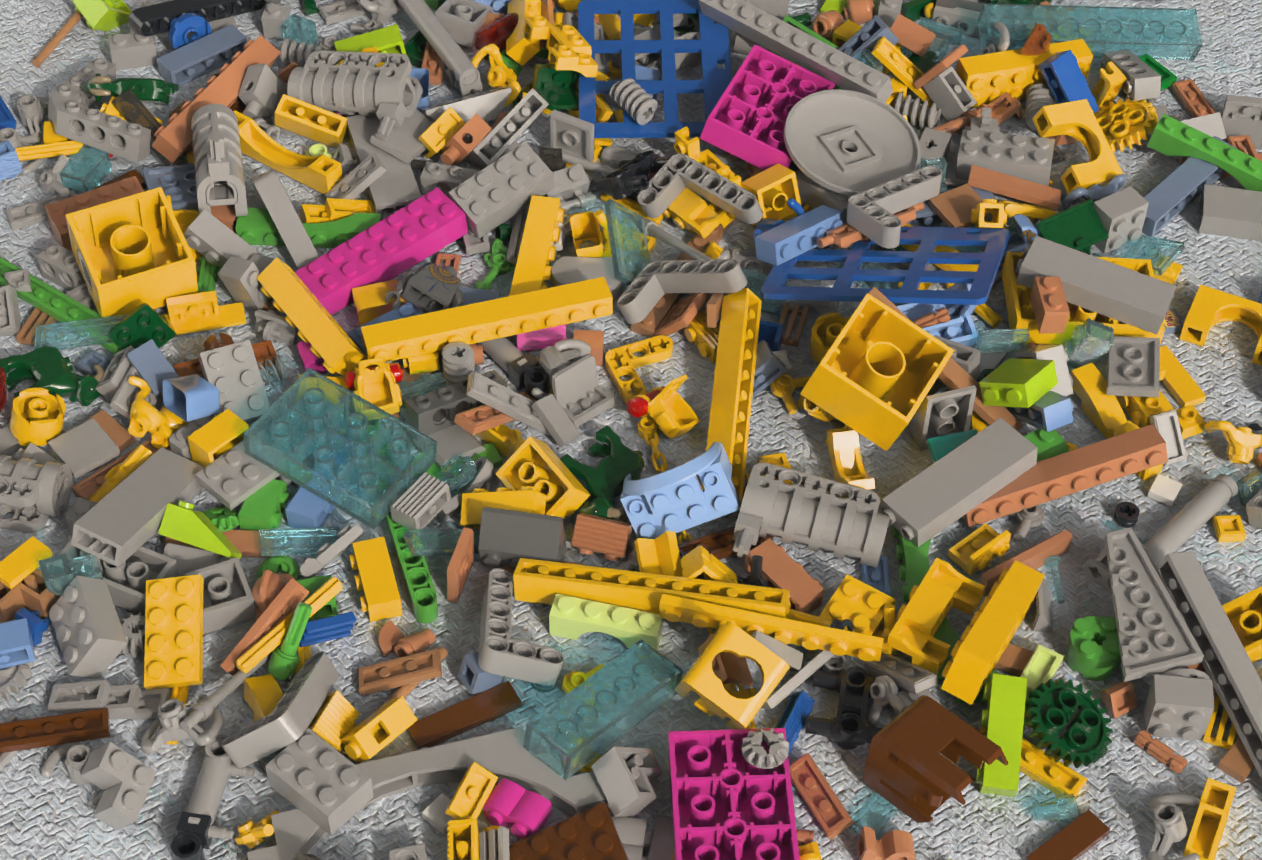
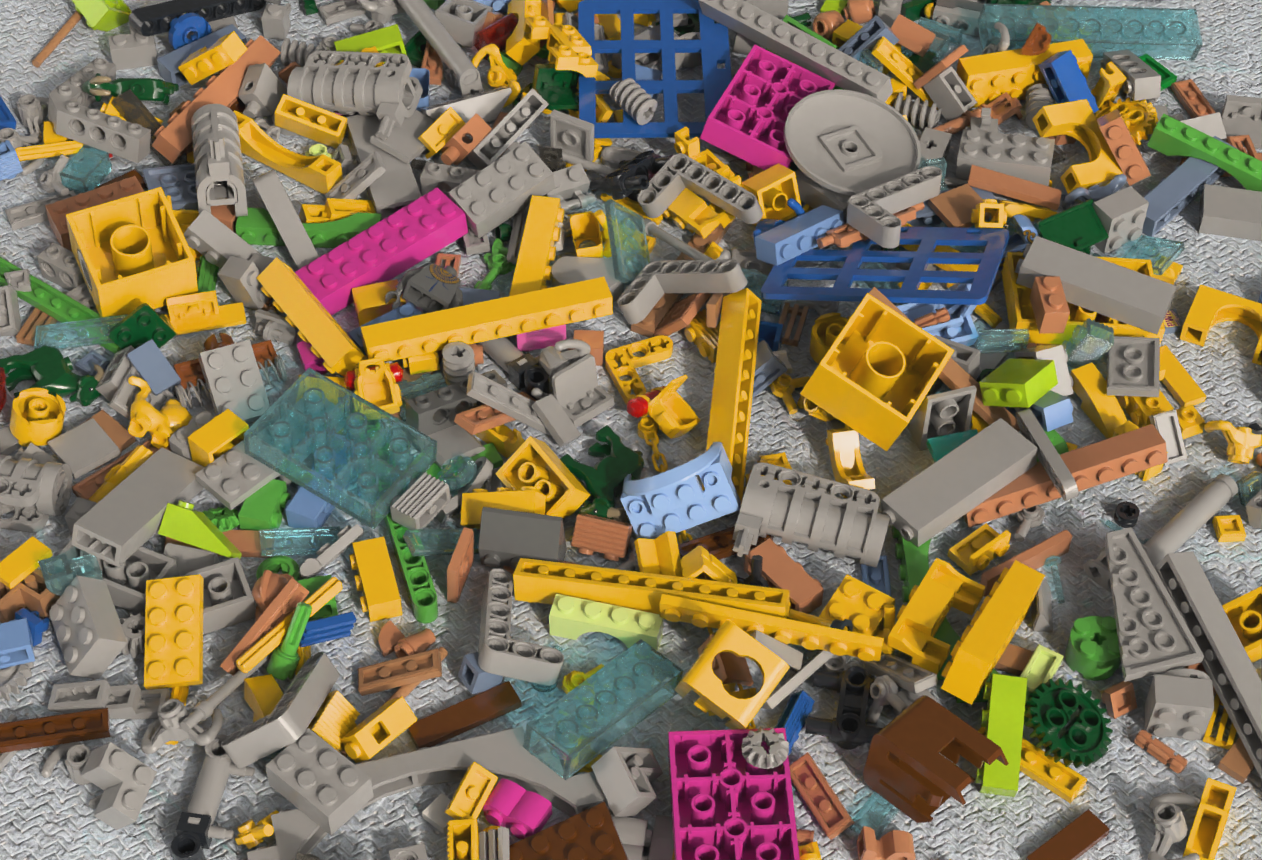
medium blue piece [163,374,220,422] -> none
clear light blue brick [281,14,317,47] -> none
clear light blue cone [1033,792,1079,821] -> none
white tile [1147,474,1183,507] -> none
none -> yellow arch [178,31,247,85]
none -> light grey beam [1016,408,1079,501]
none -> nougat brick [1097,109,1151,186]

